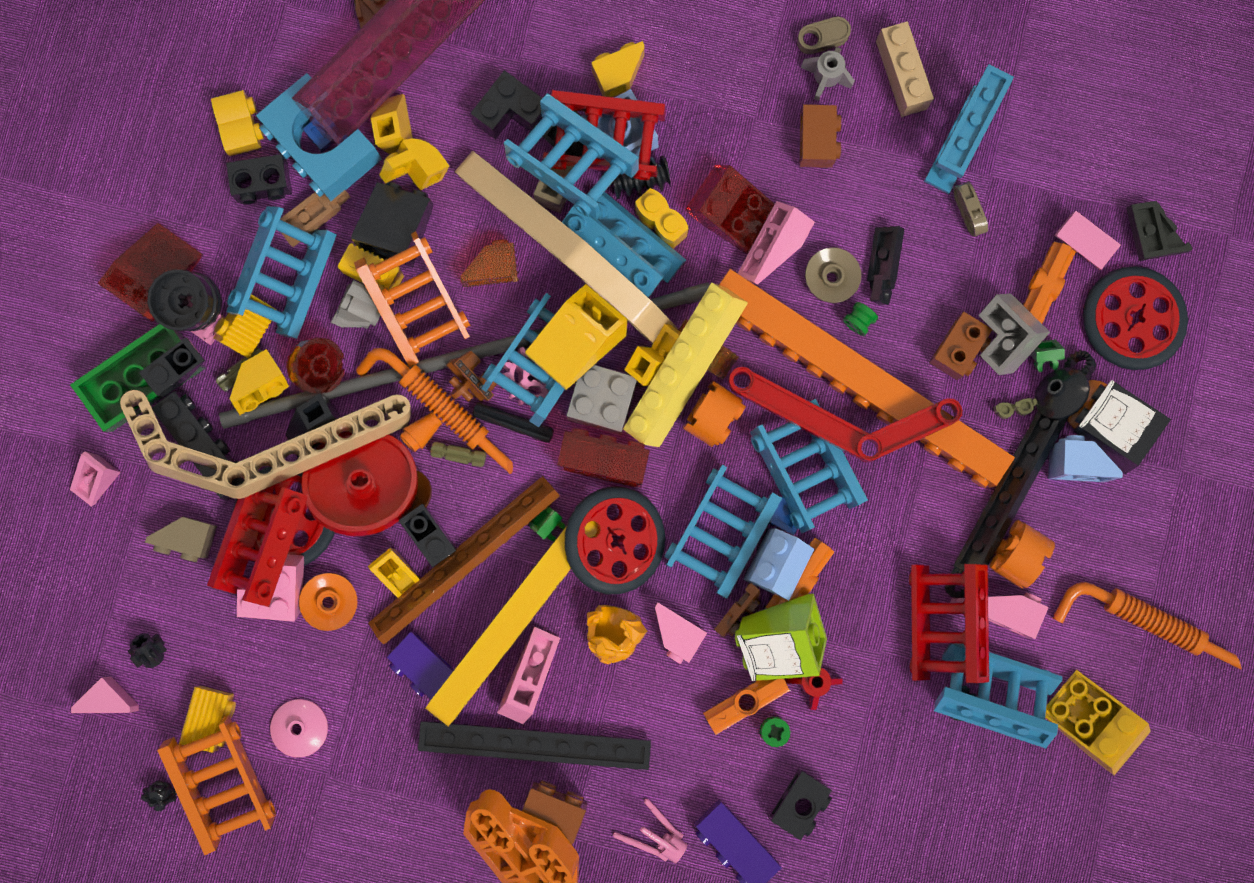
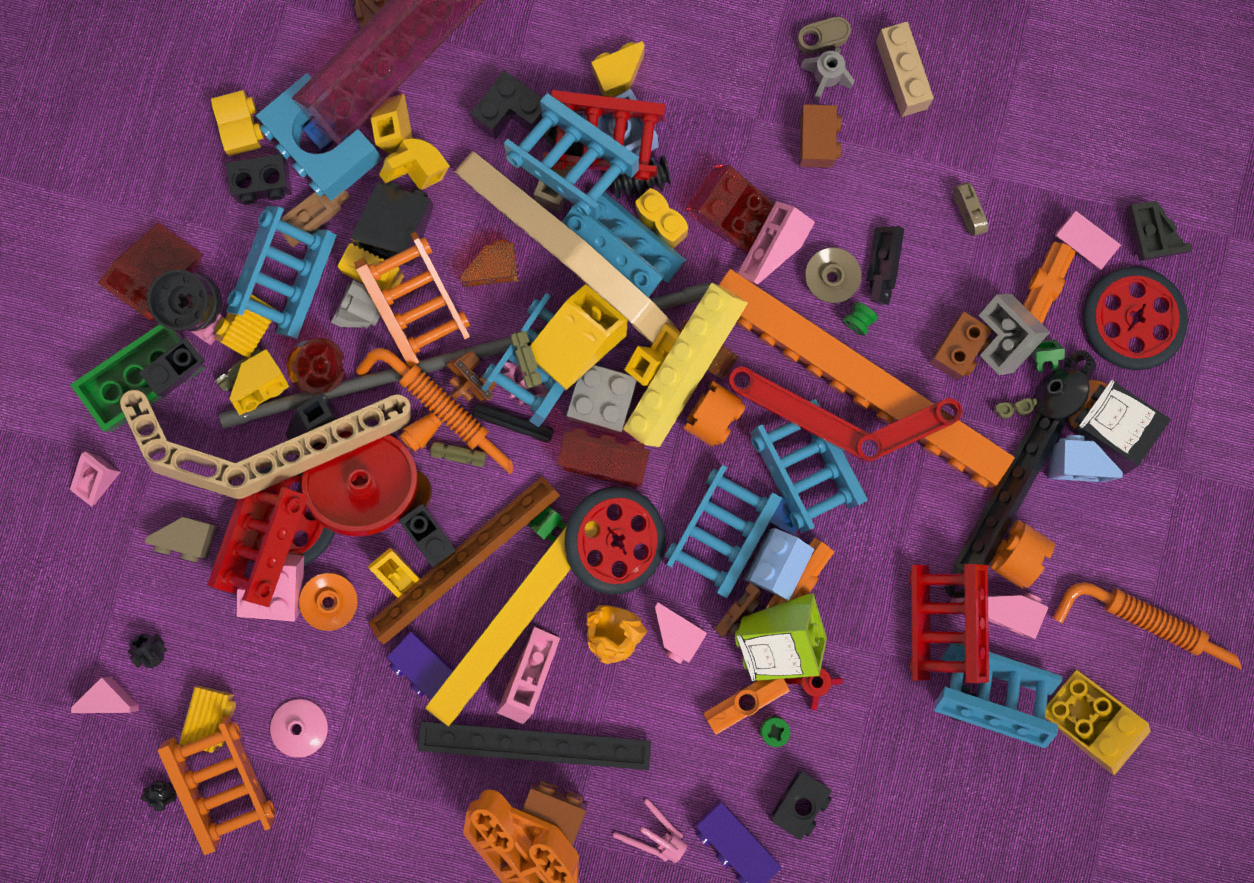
black brick [152,391,245,500] -> none
dark azure fence [924,64,1014,194] -> none
none -> olive axle [510,331,542,388]

